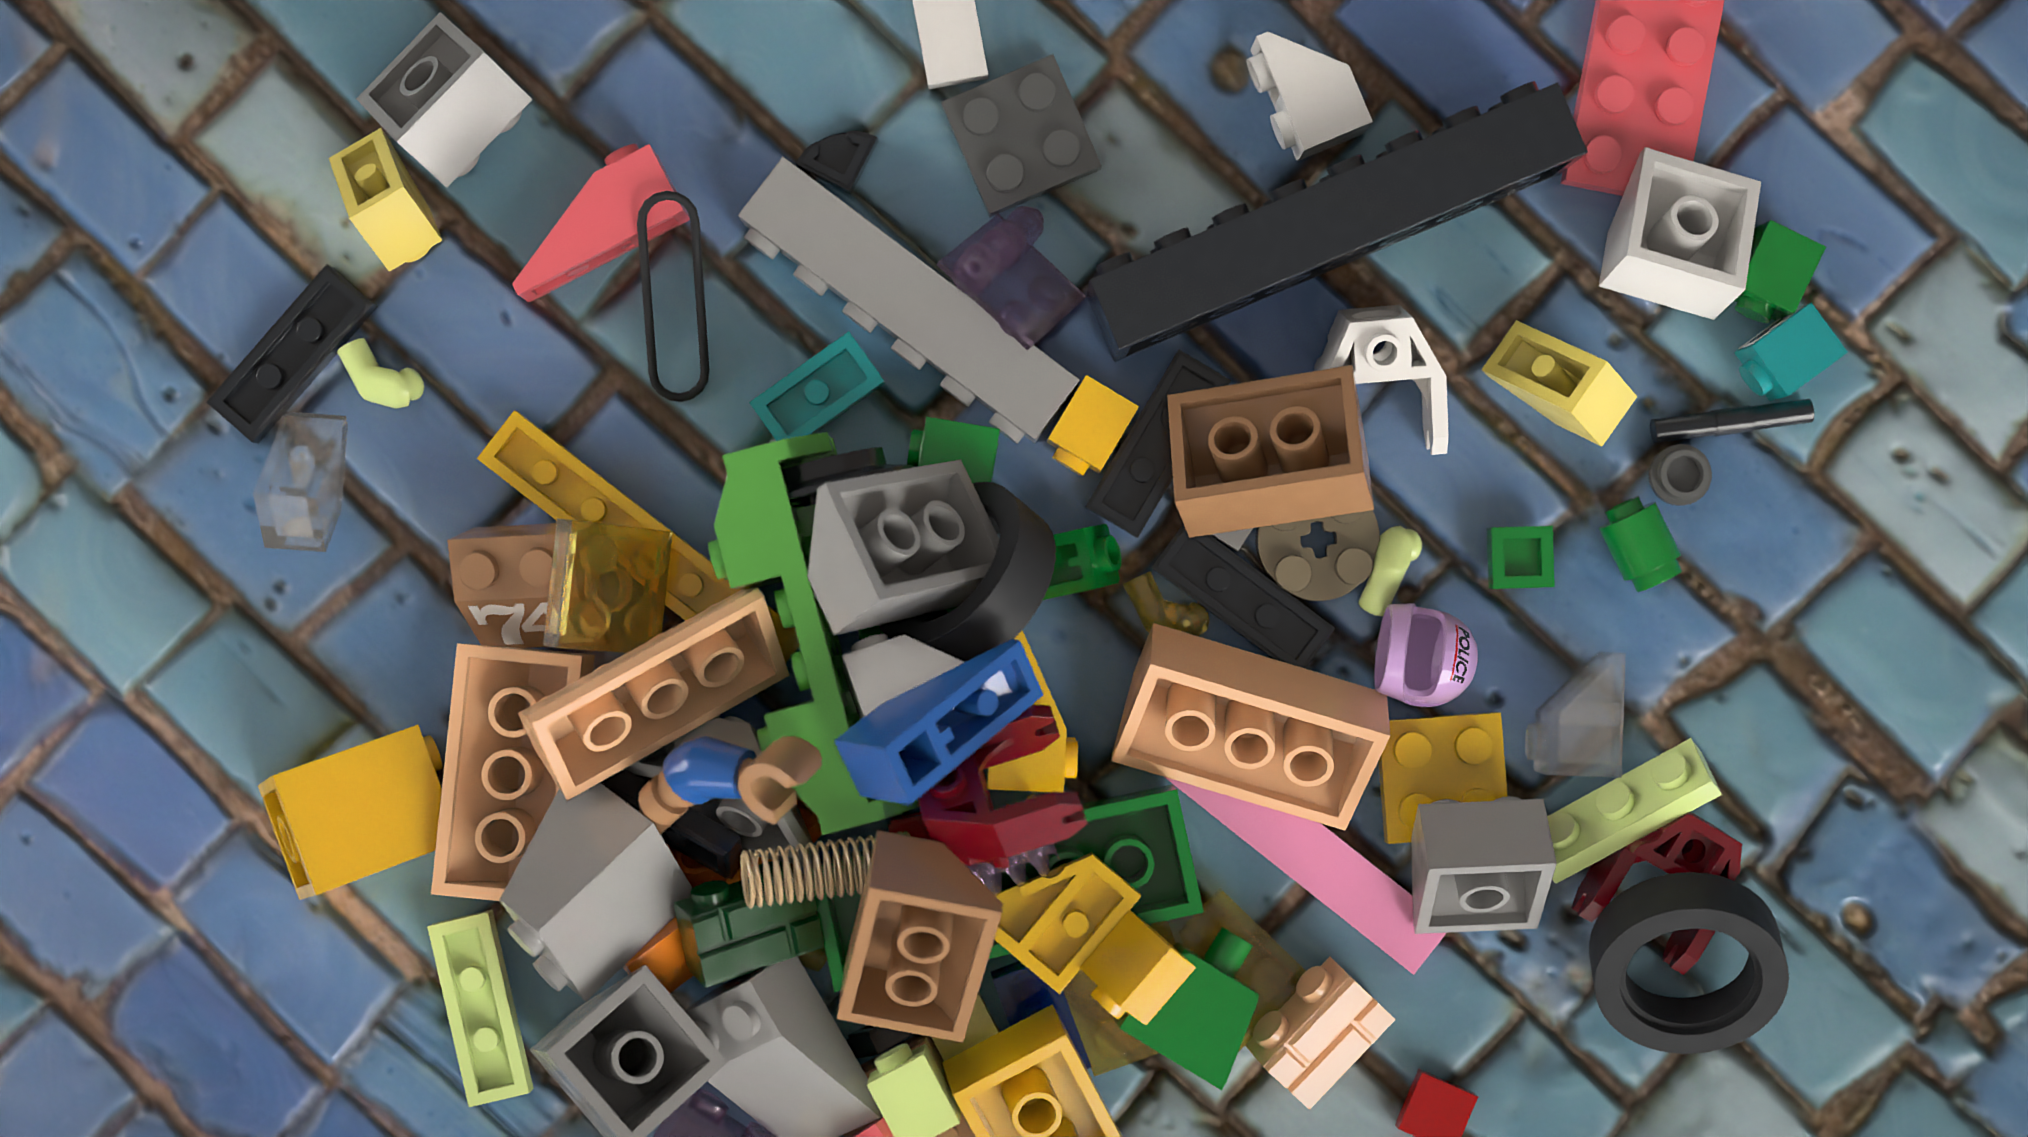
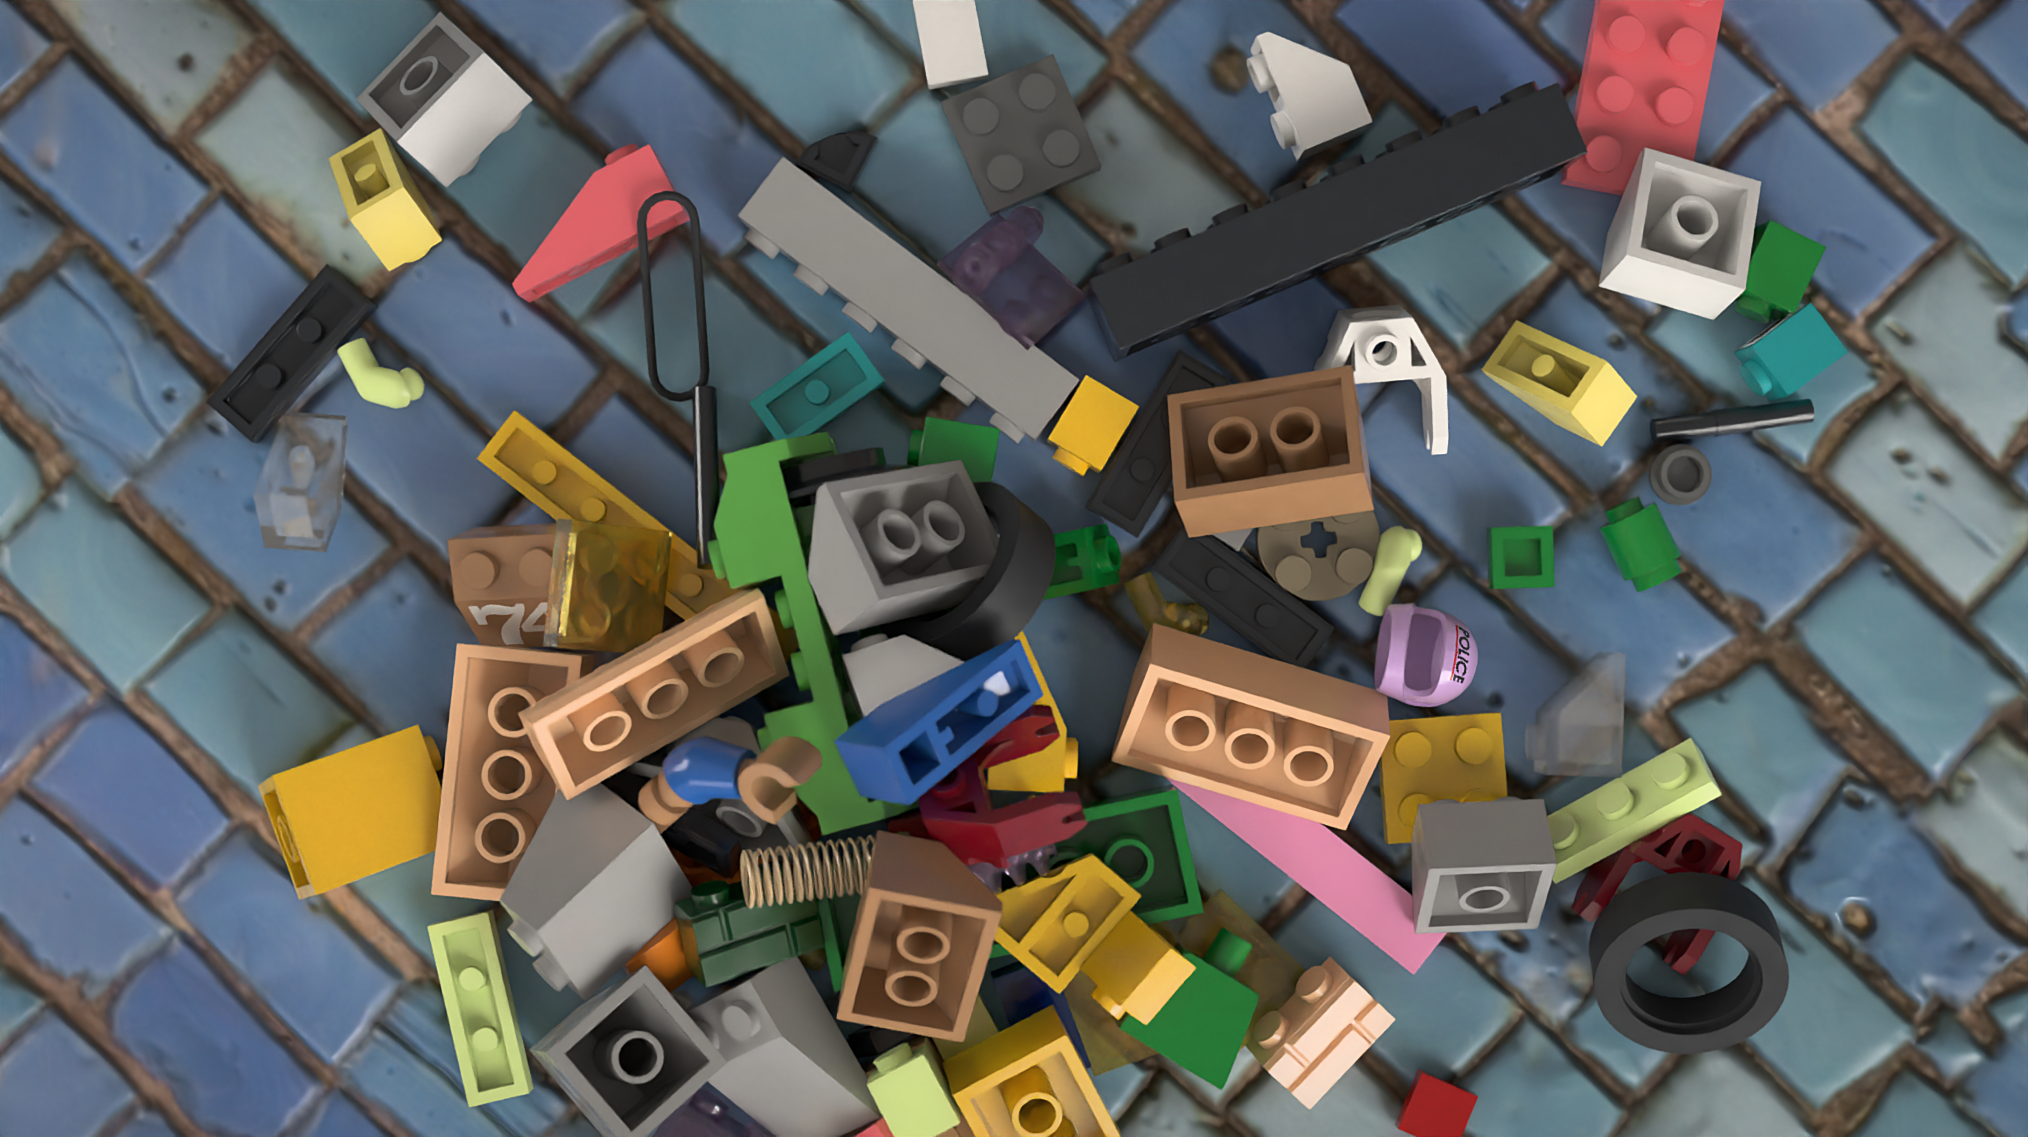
none -> black bar [692,386,720,570]

